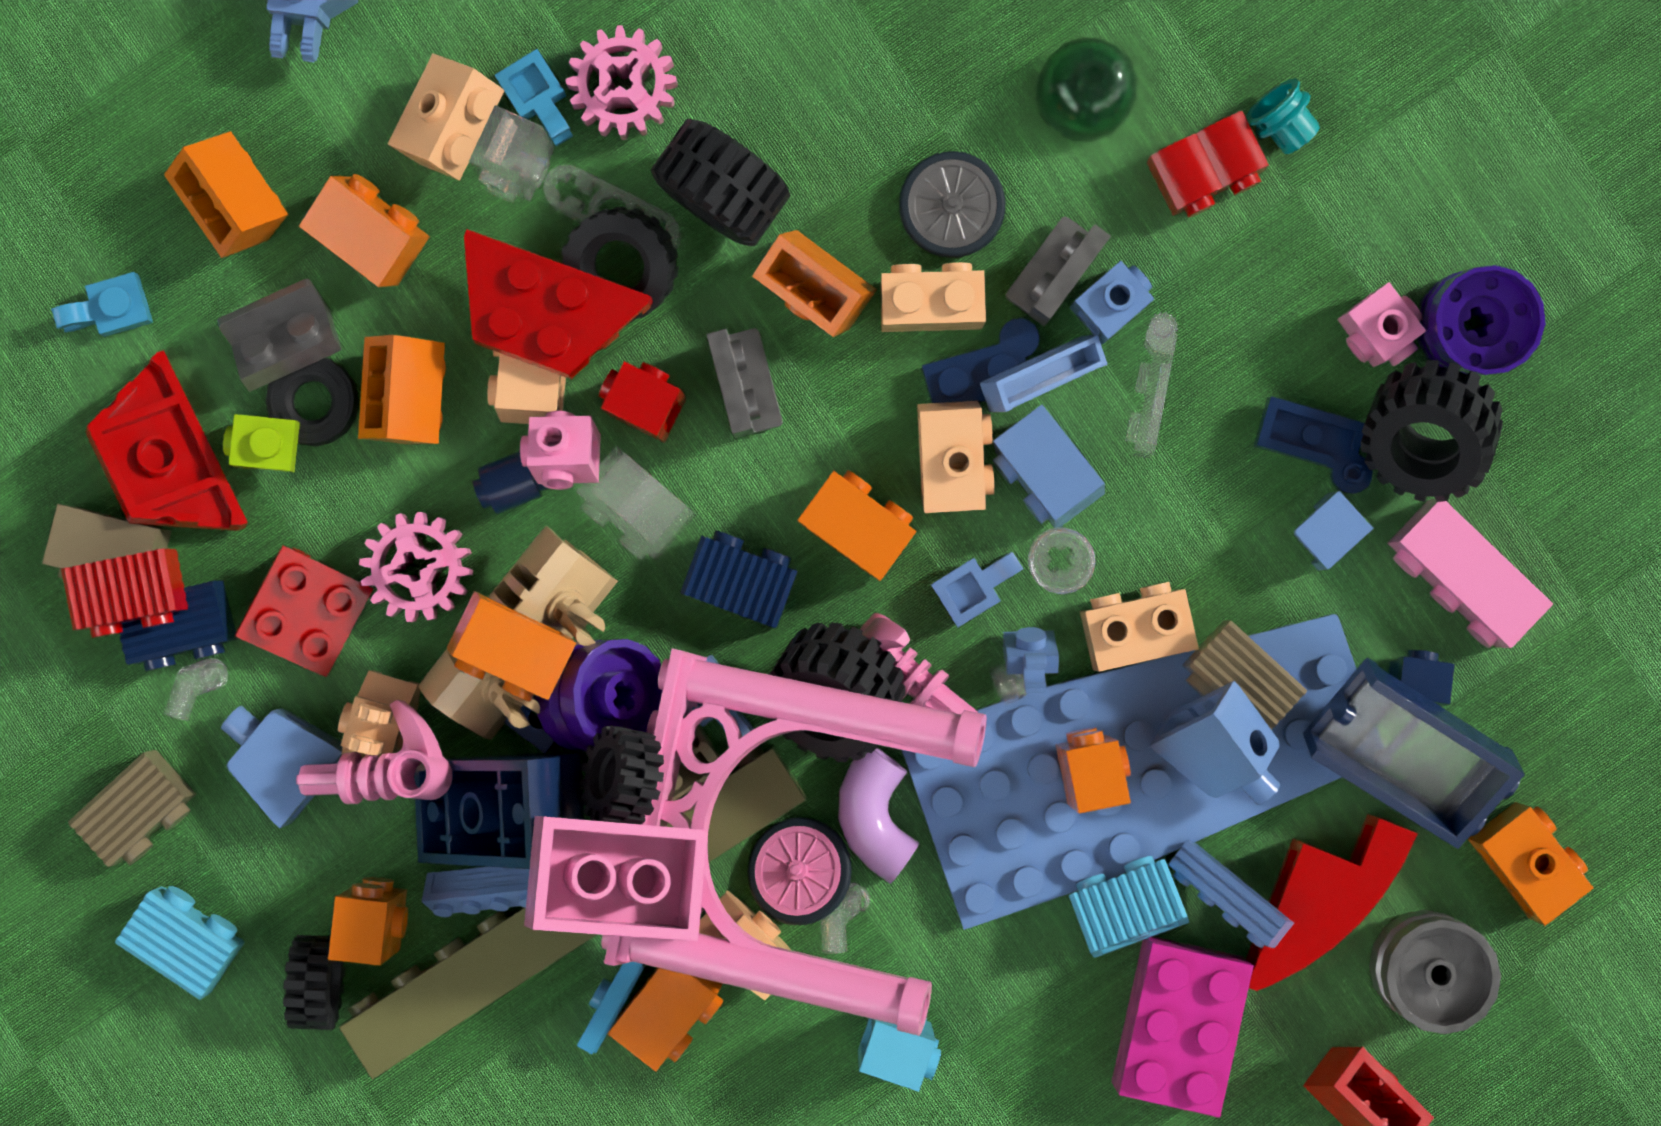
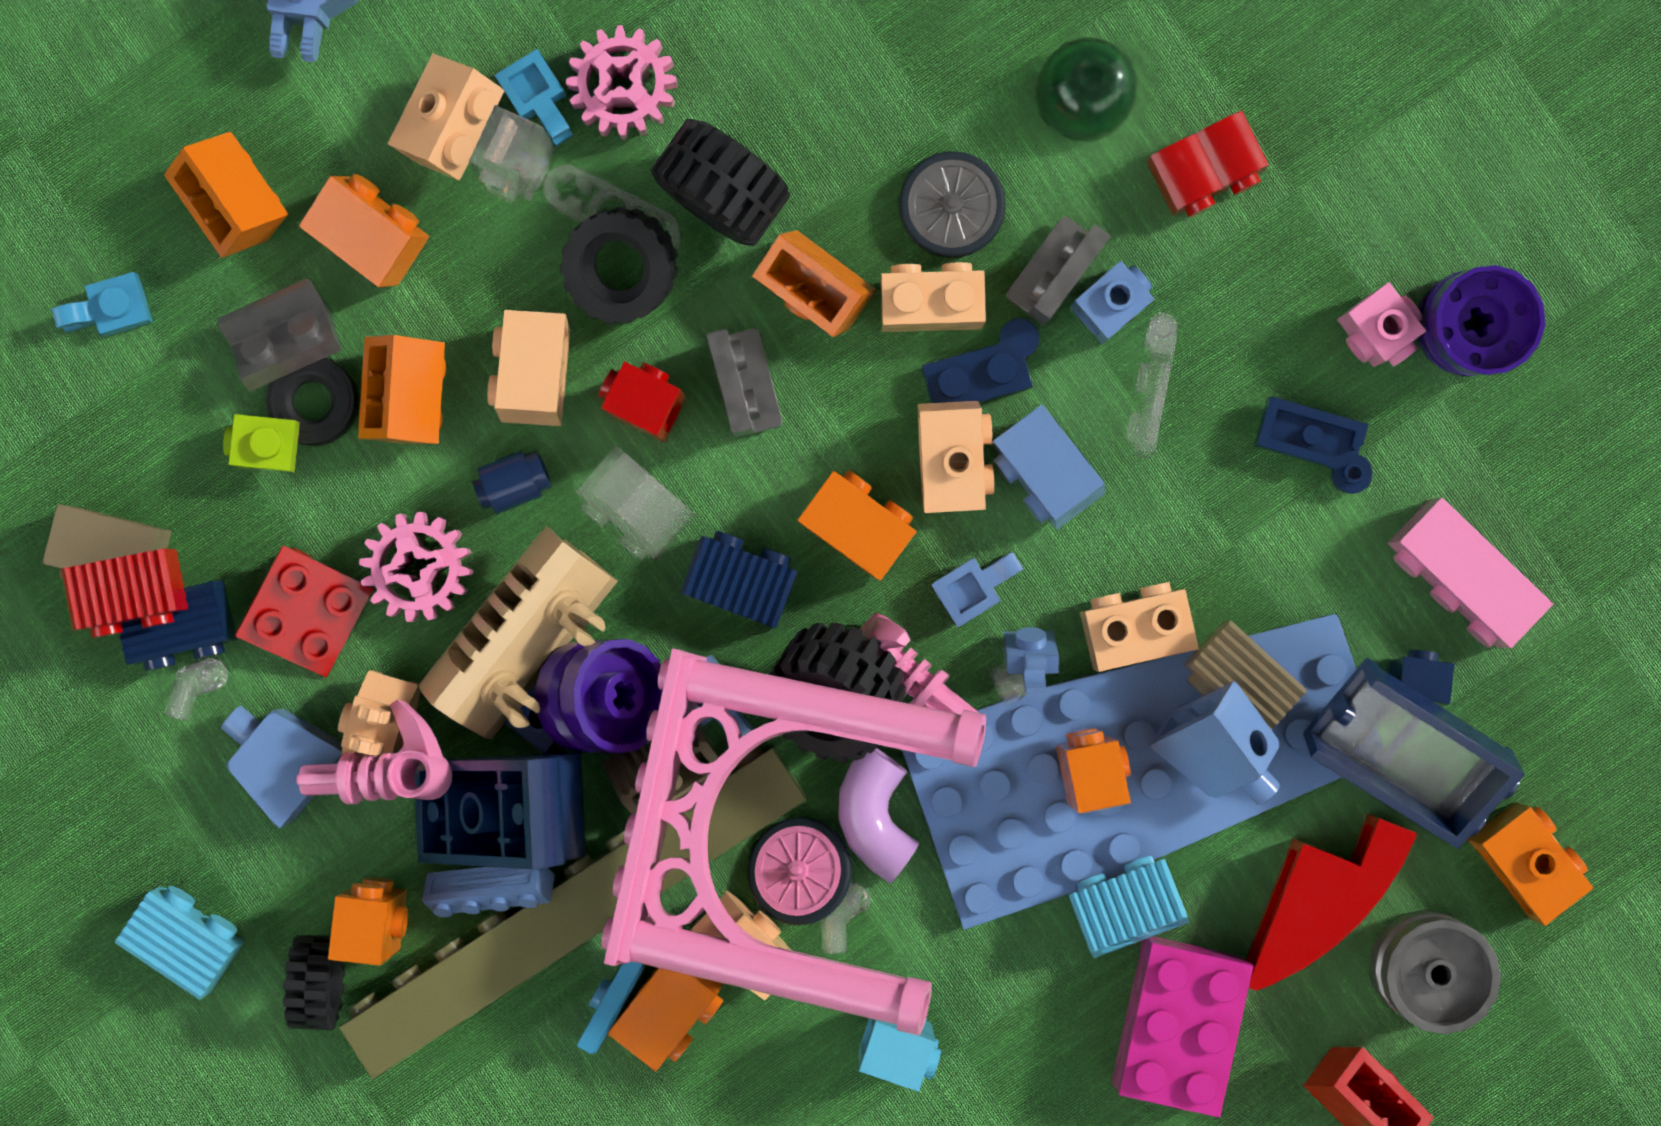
dark tan brick [68,750,196,867] -> none
red wing [85,350,248,531] -> none
orange brick [446,591,576,702] -> none
red wing [464,229,653,379] -> none
bright pink brick [520,411,601,490] -> none
bright pink brick [524,816,708,941] -> none
black tyre [579,725,664,825] -> none
medium blue piece [980,335,1108,412] -> none
clear piece [1027,527,1096,595] -> none
medium blue piece [1169,840,1294,948] -> none
teal piece [1246,78,1320,154] -> none
medium blue panel [1294,491,1374,571] -> none
black tyre [1361,360,1503,502] -> none

